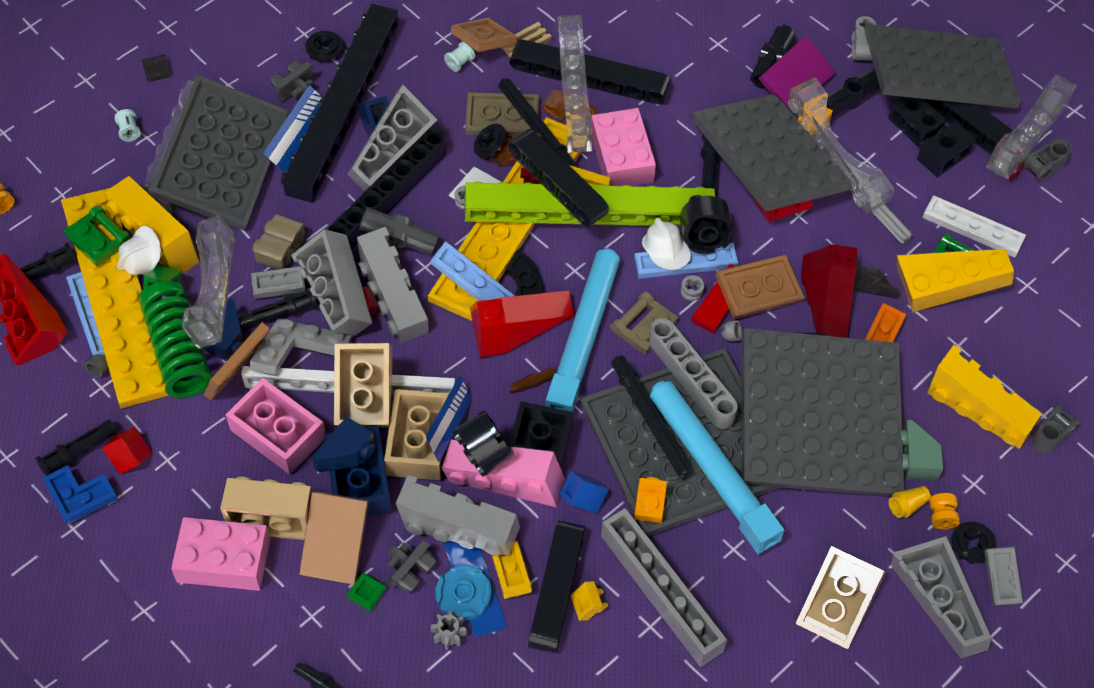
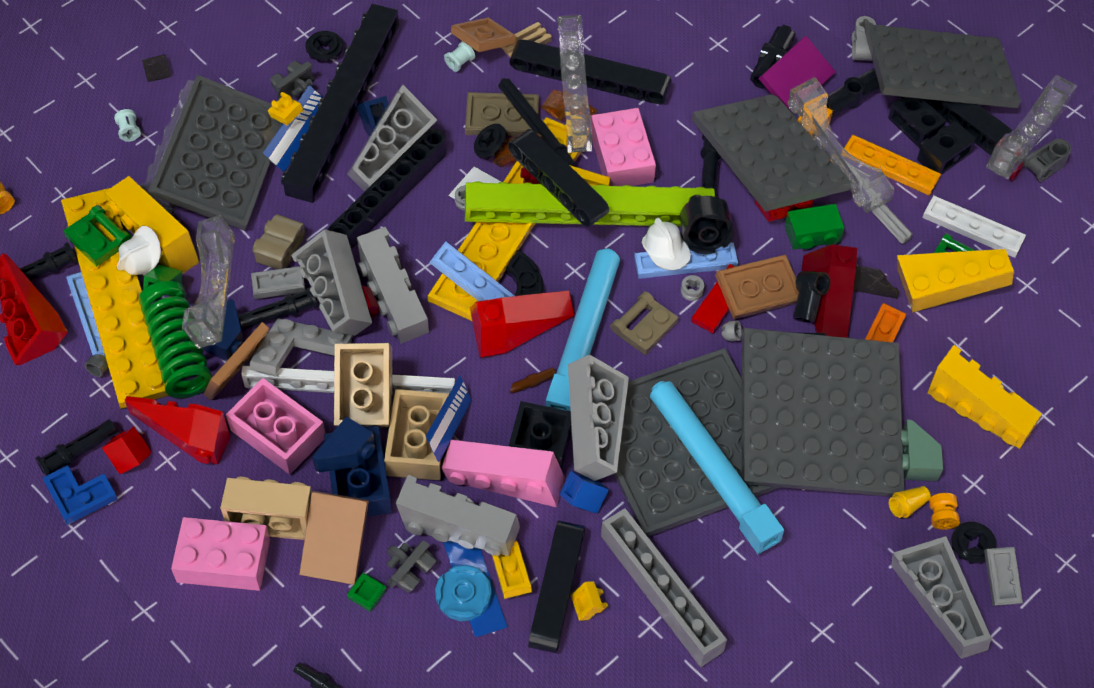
dark grey piece [359,207,438,255] -> none
light grey gear [431,611,467,650] -> none
black brick [452,410,515,477] -> none
black axle [611,355,693,479] -> none
light orange bracket [634,477,667,523] -> none
light grey beam [649,318,738,429] -> none
slope [796,546,886,649] -> none
dark grey piece [1032,404,1082,454] -> none
none -> red wedge [125,396,231,465]
none -> yellow tile [268,92,303,125]
none -> light grey wedge [568,354,629,481]
none -> green brick [784,204,844,250]
none -> black piece [793,271,830,323]
none -> light orange tile [841,134,941,196]

